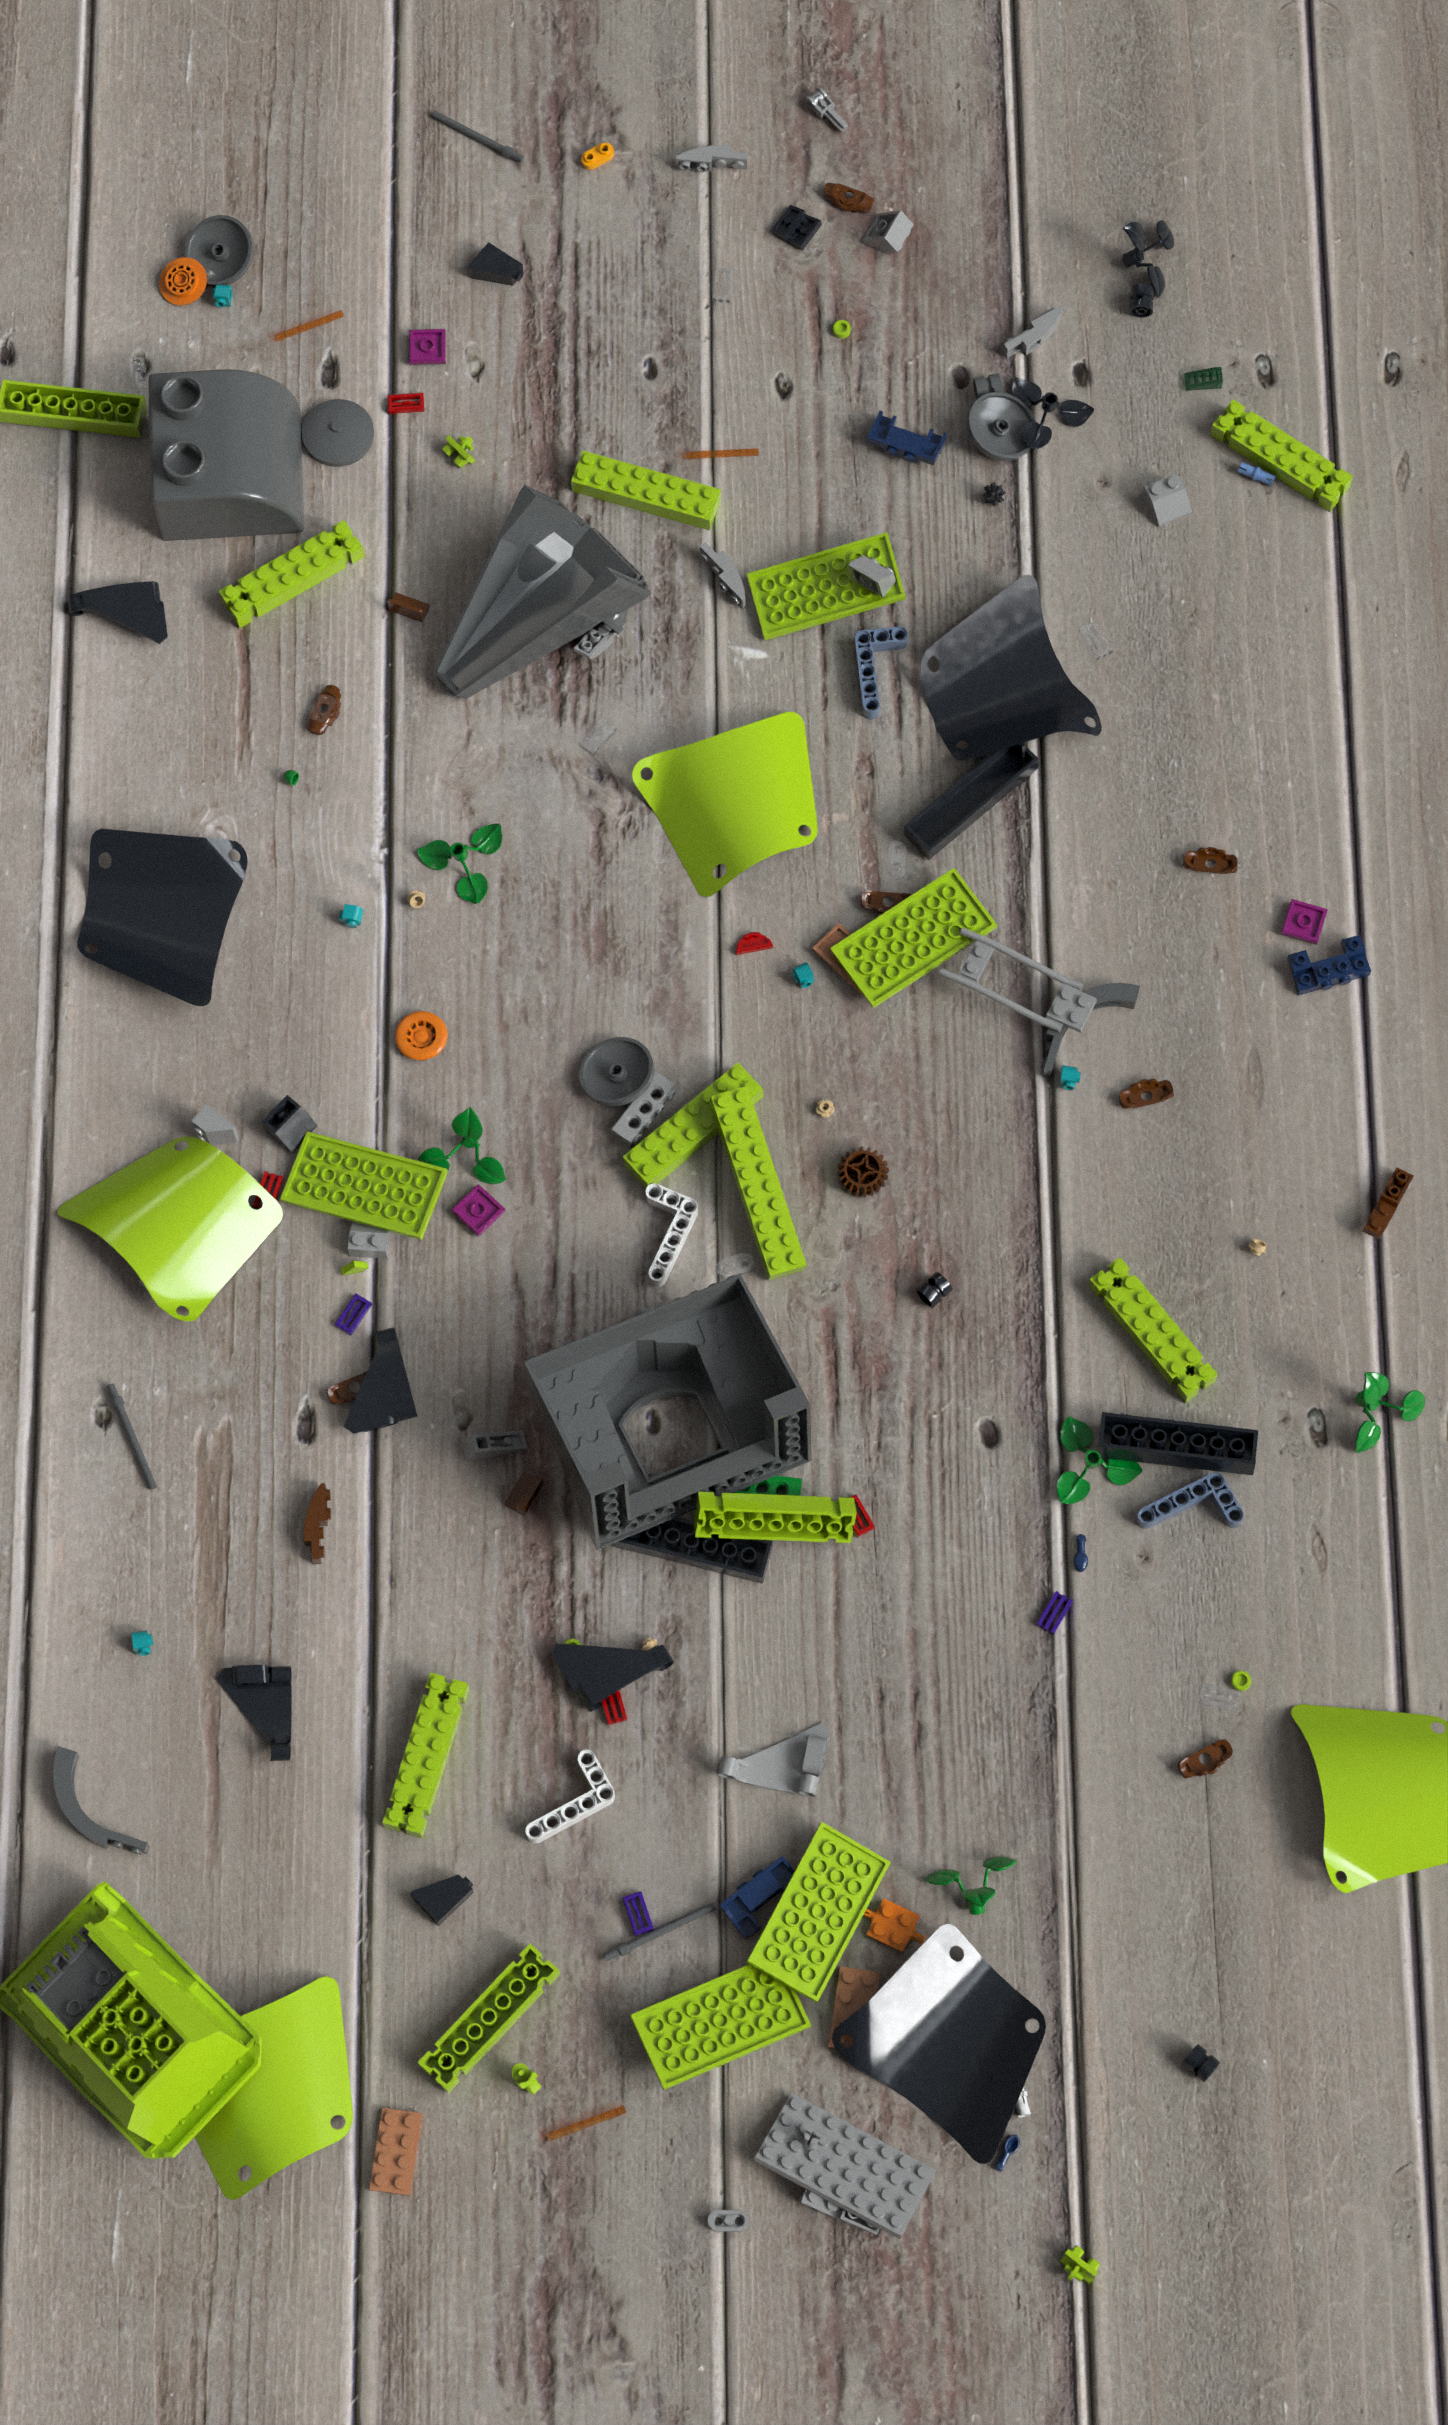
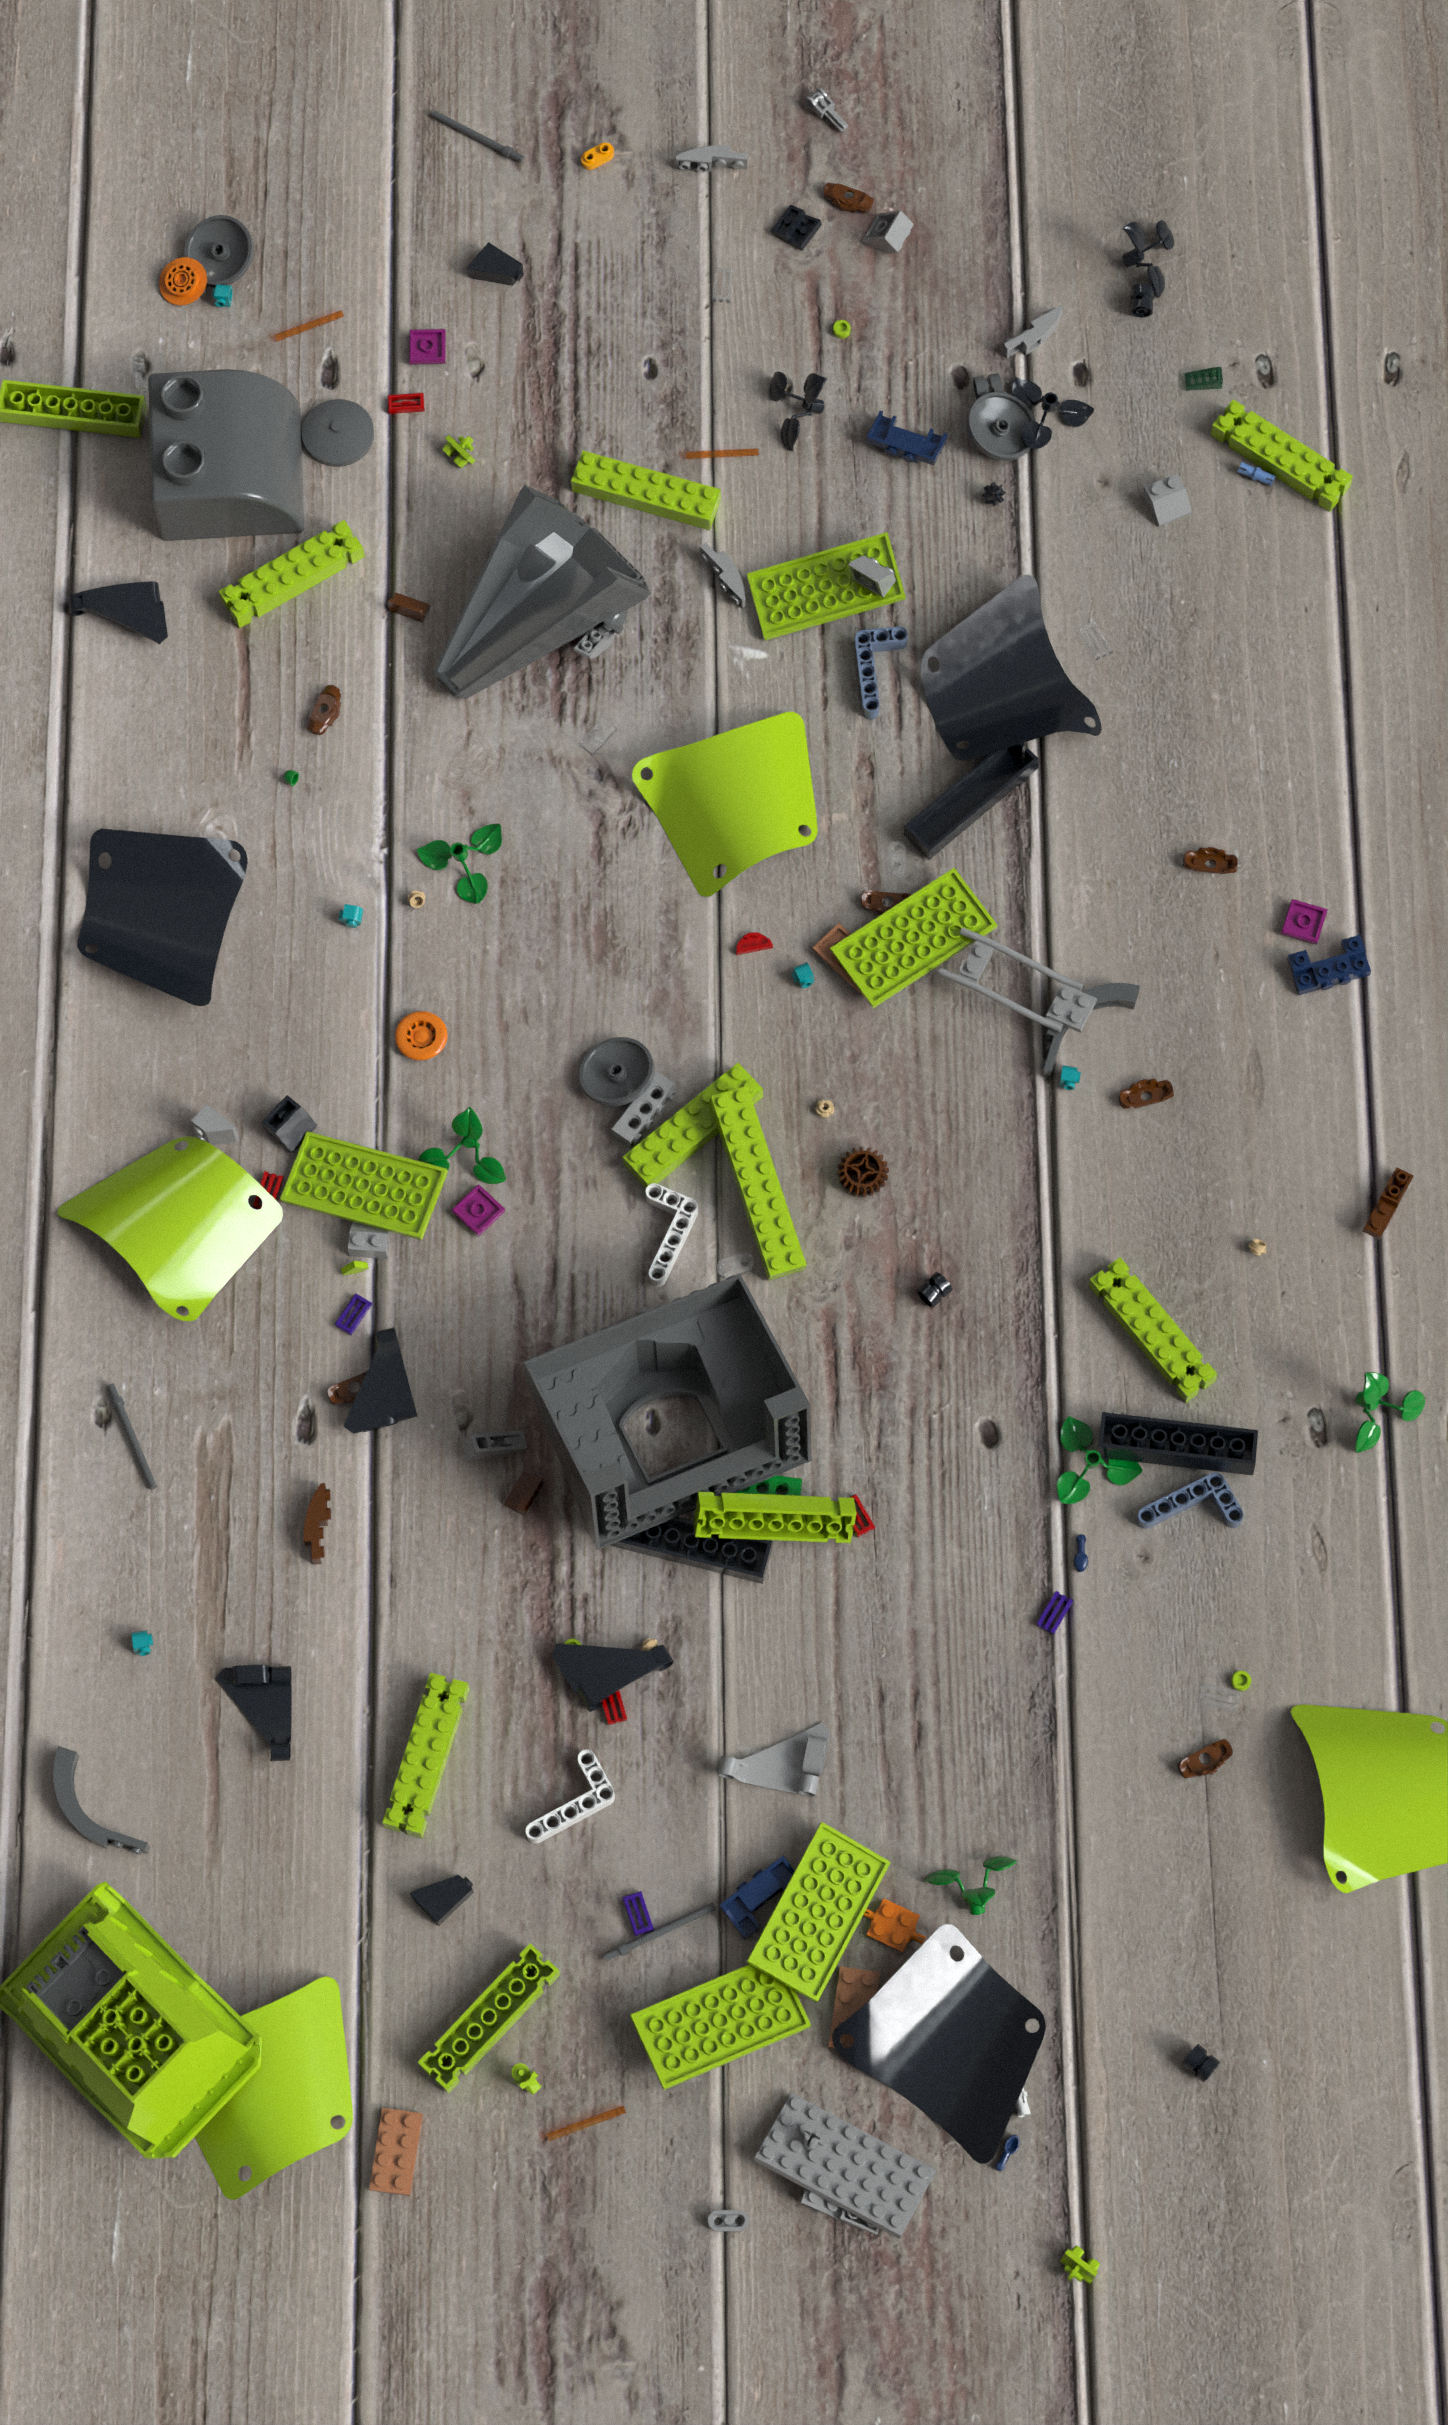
none -> black plant [769,371,827,451]

